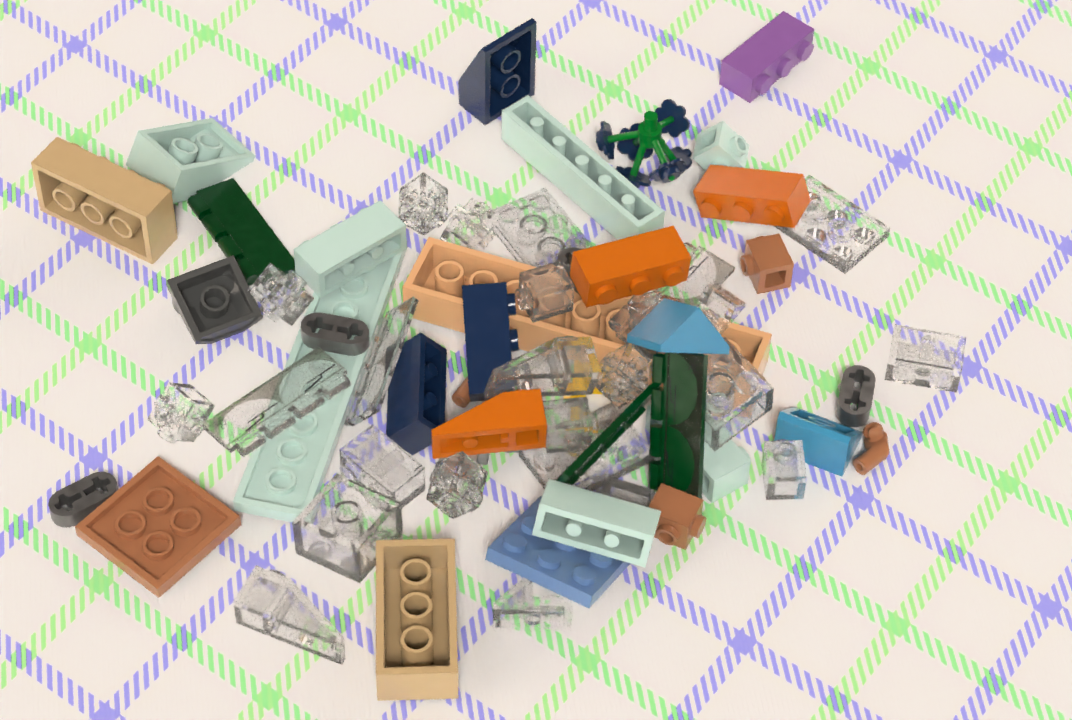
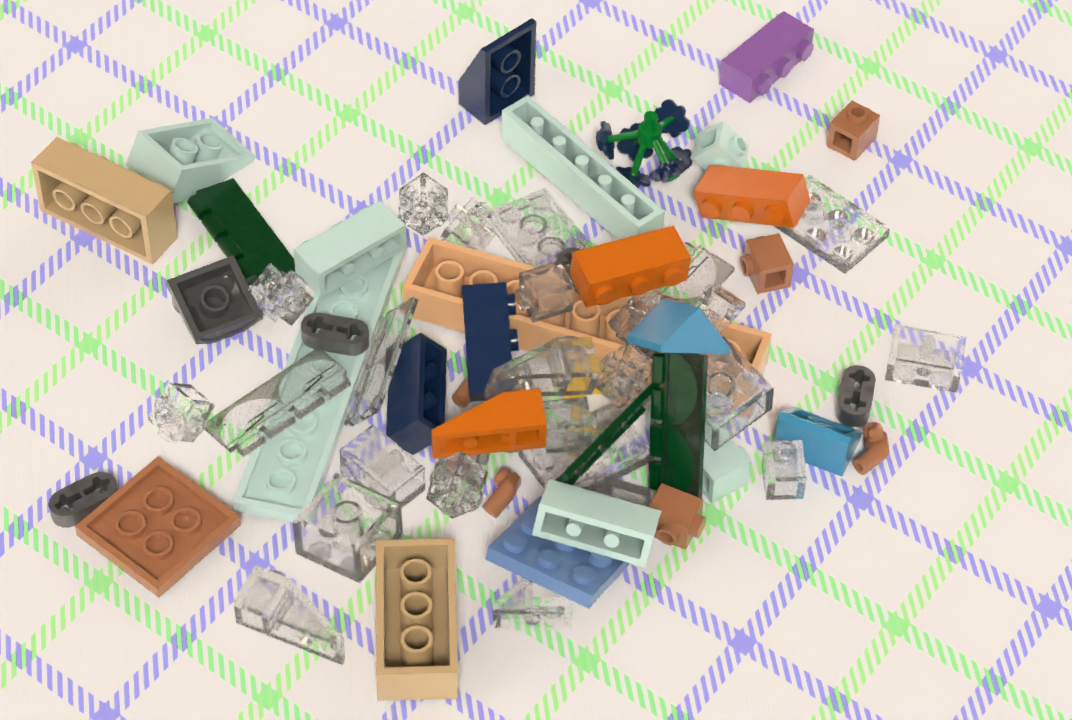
none -> nougat arm [482,468,521,519]
none -> nougat brick [827,100,880,161]

